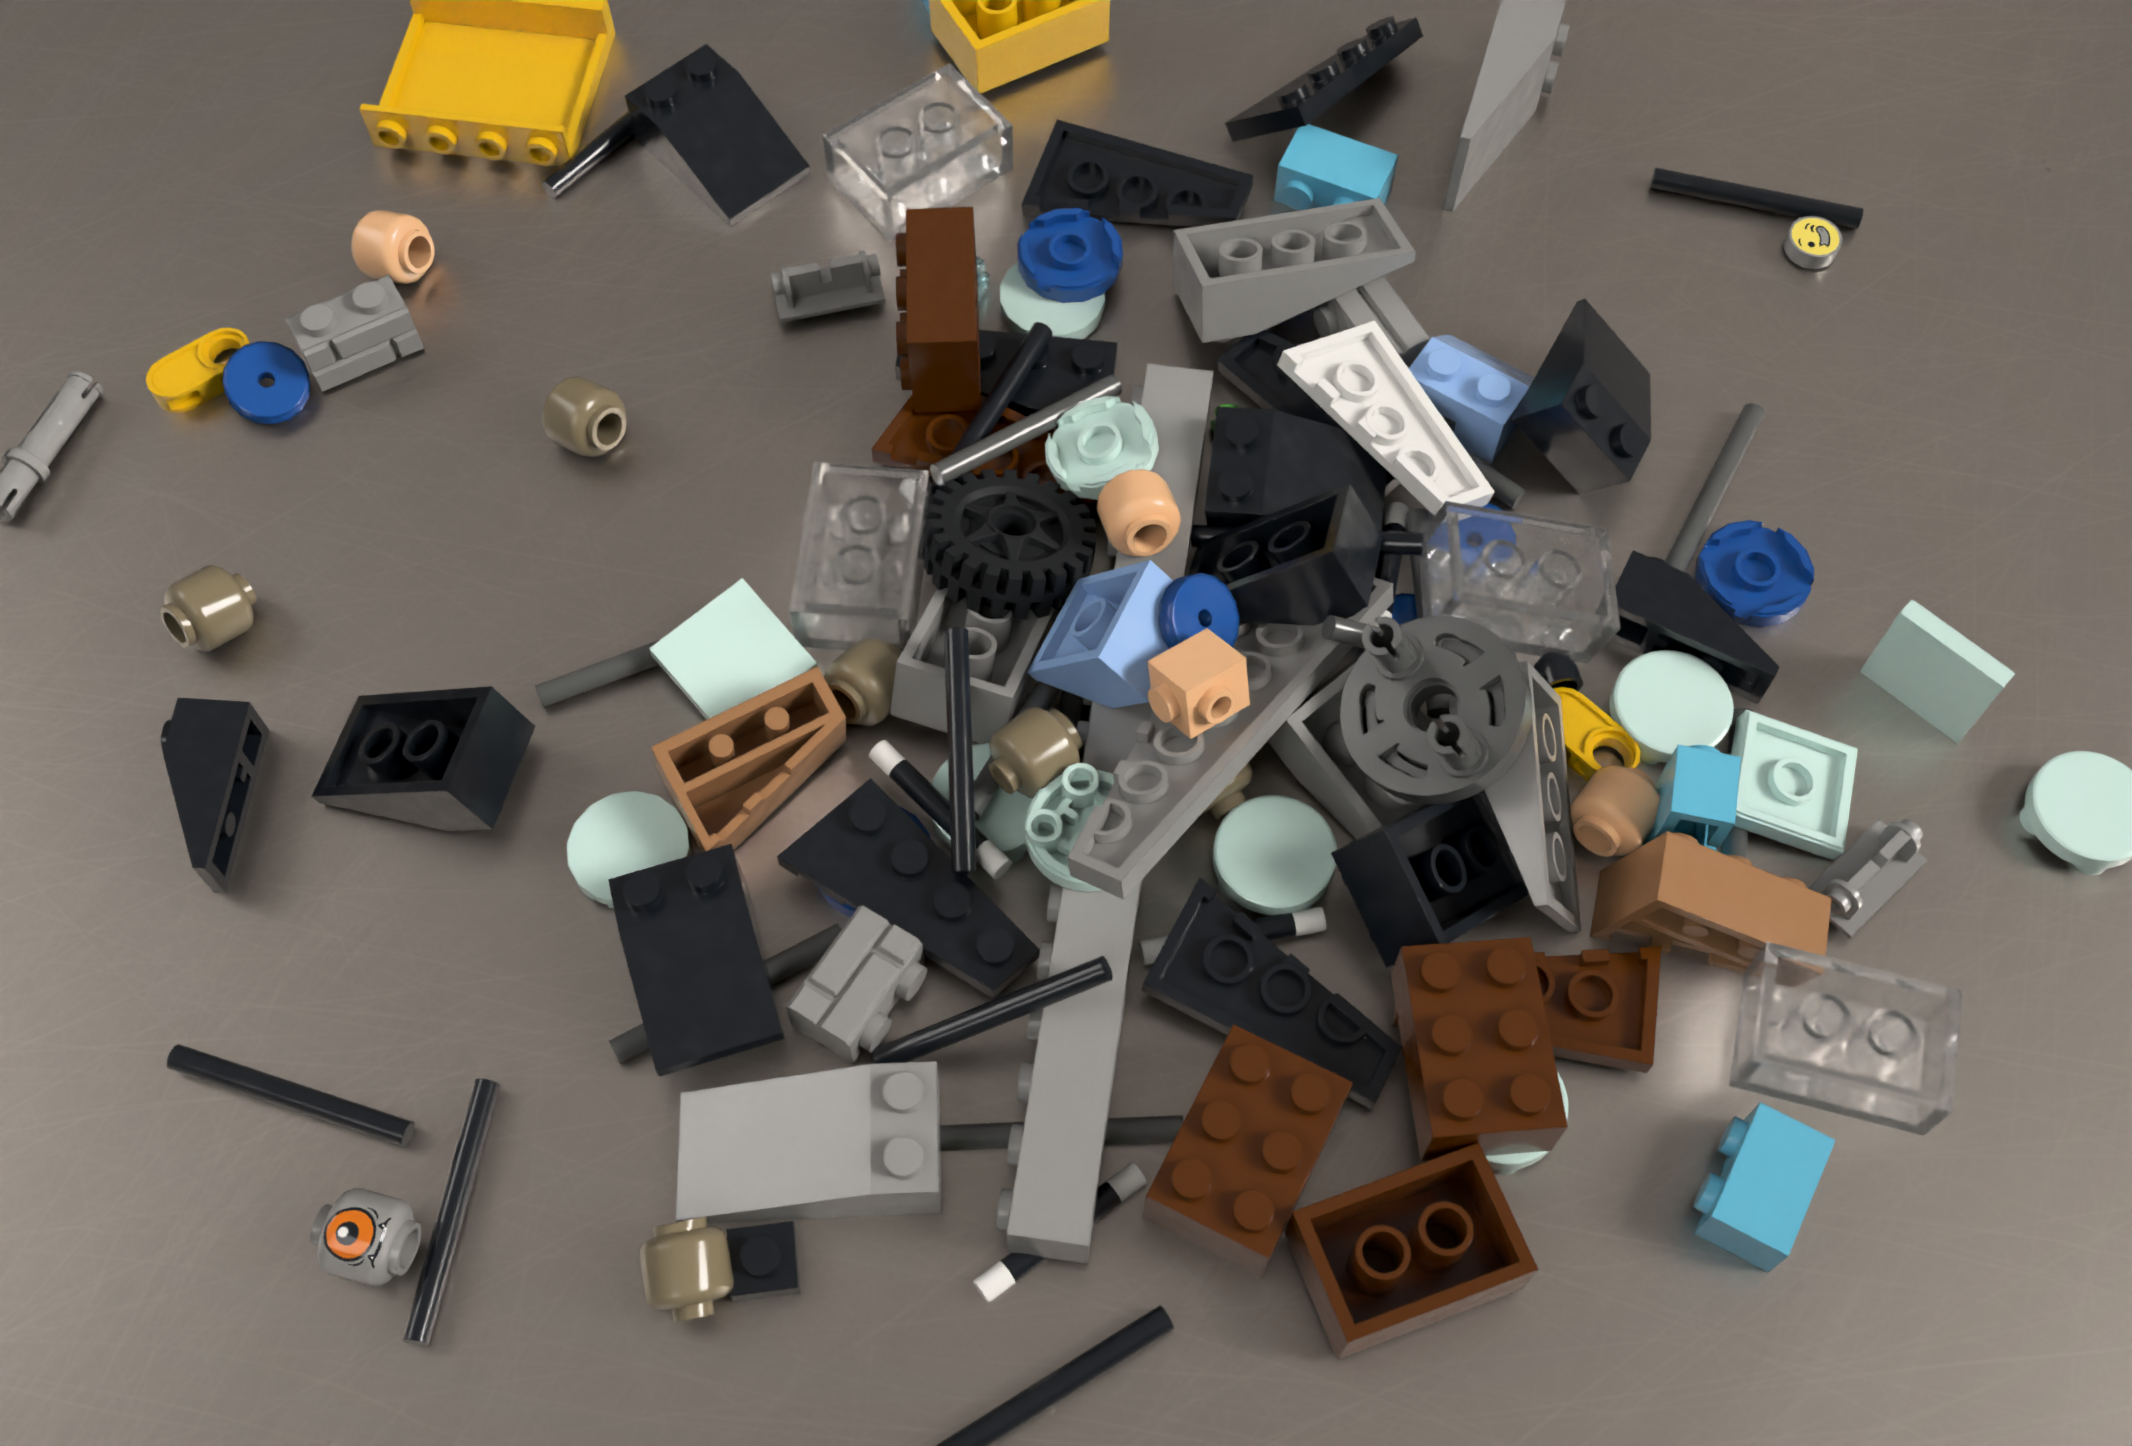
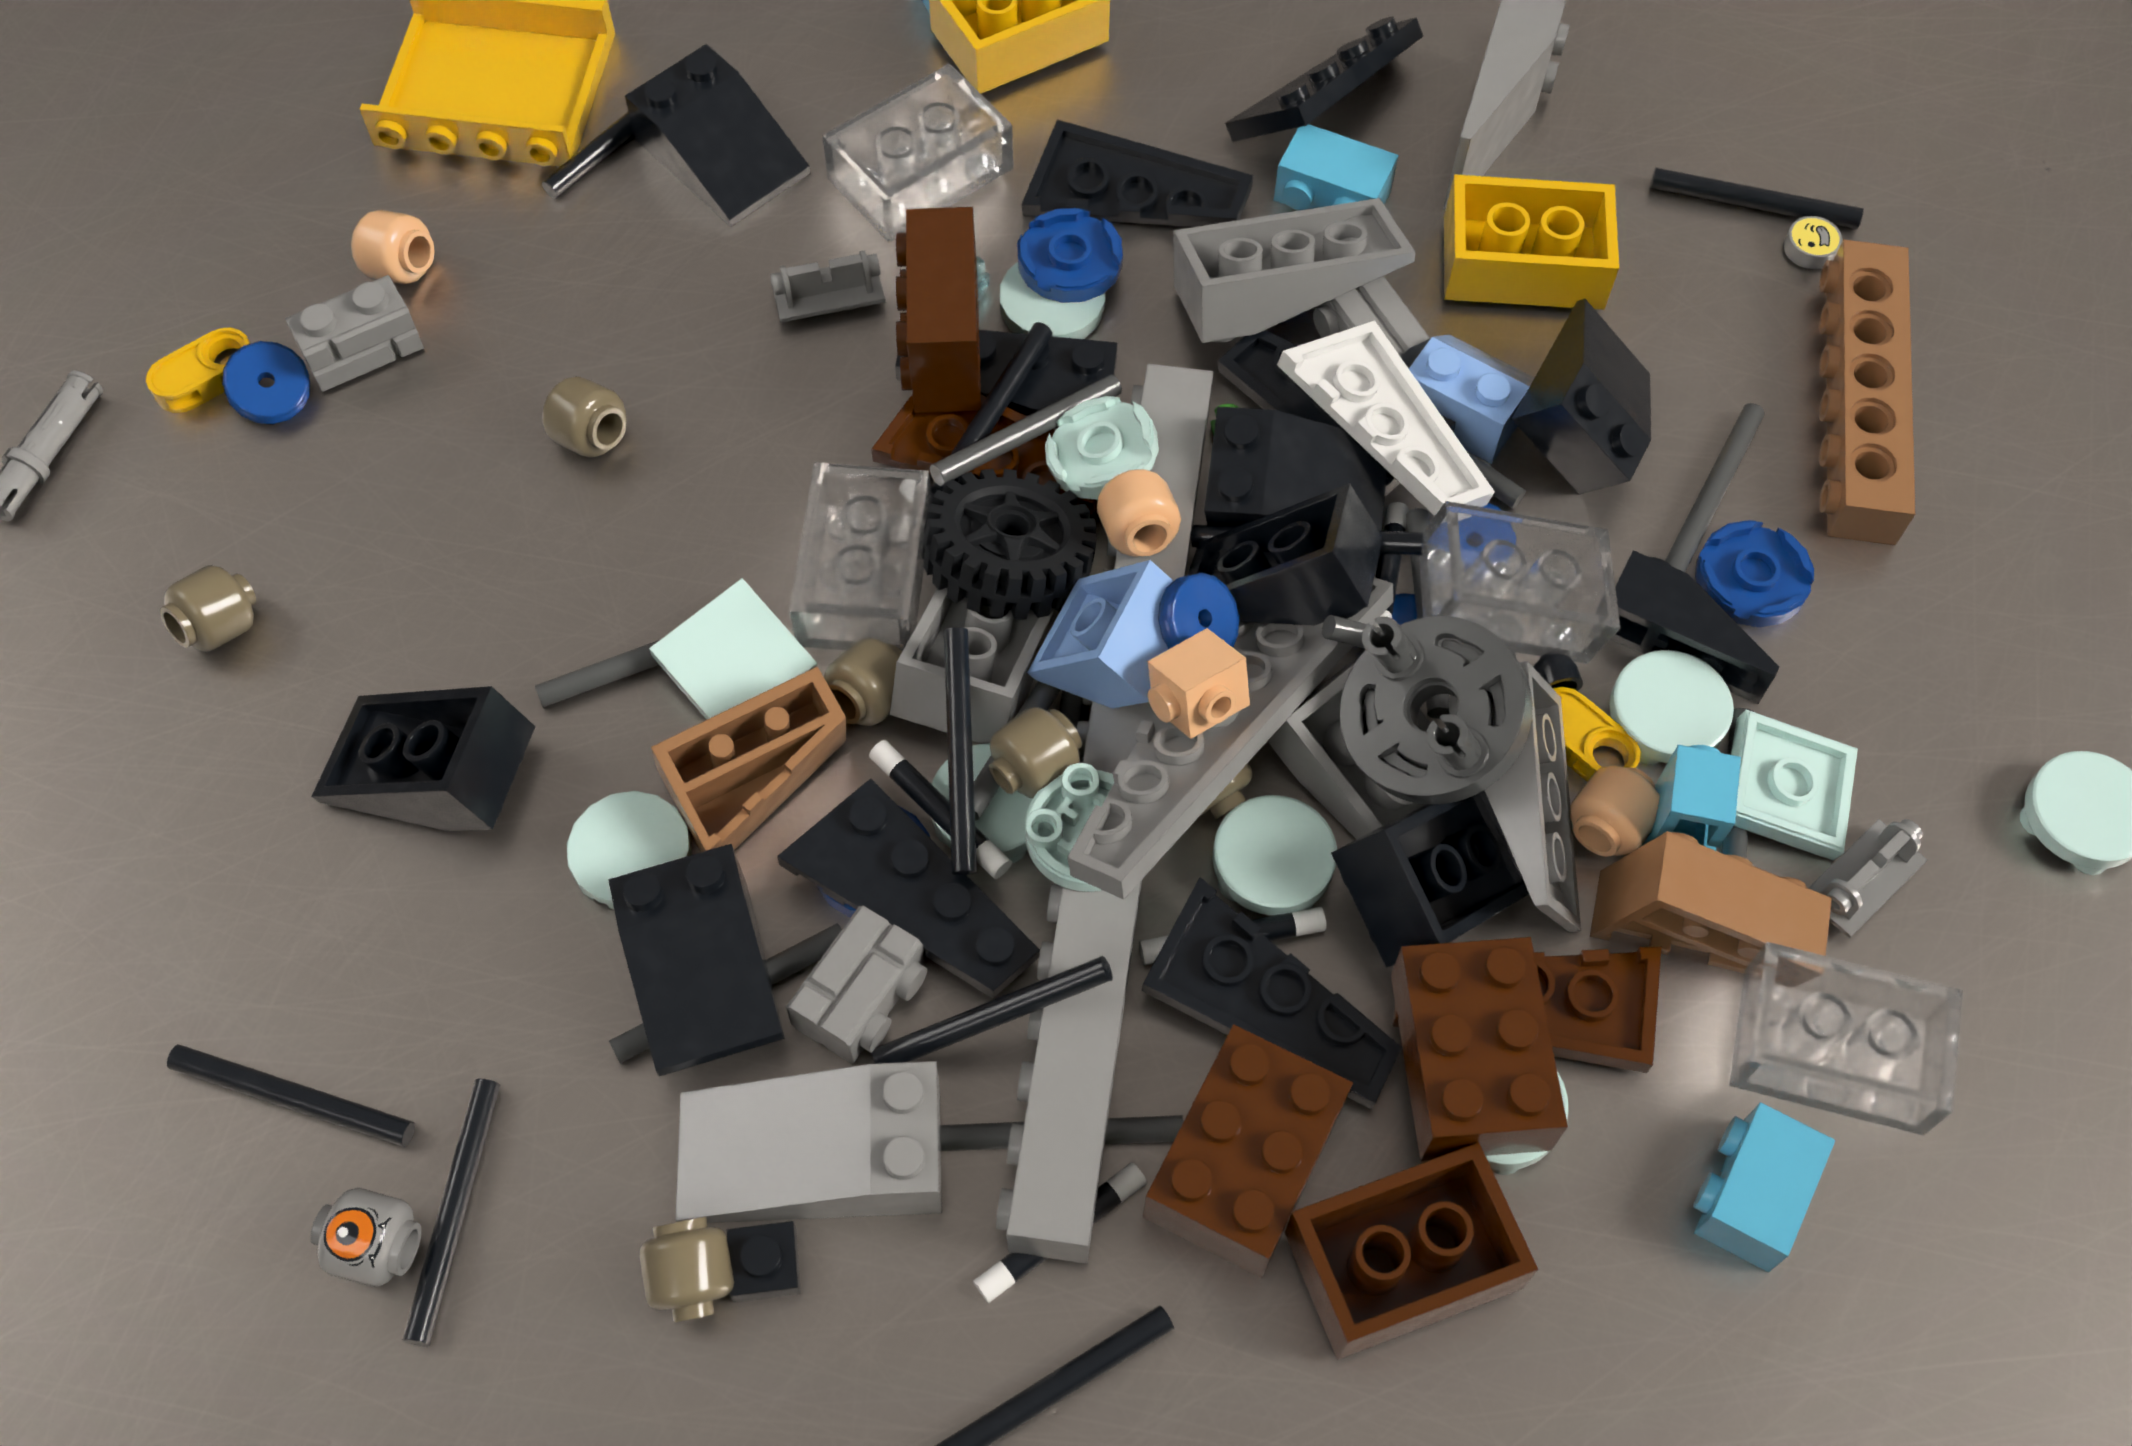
black slope [161,698,269,893] -> none
light aqua tile [1859,599,2015,744] -> none
none -> yellow brick [1444,174,1619,310]
none -> medium nougat brick [1819,239,1915,546]

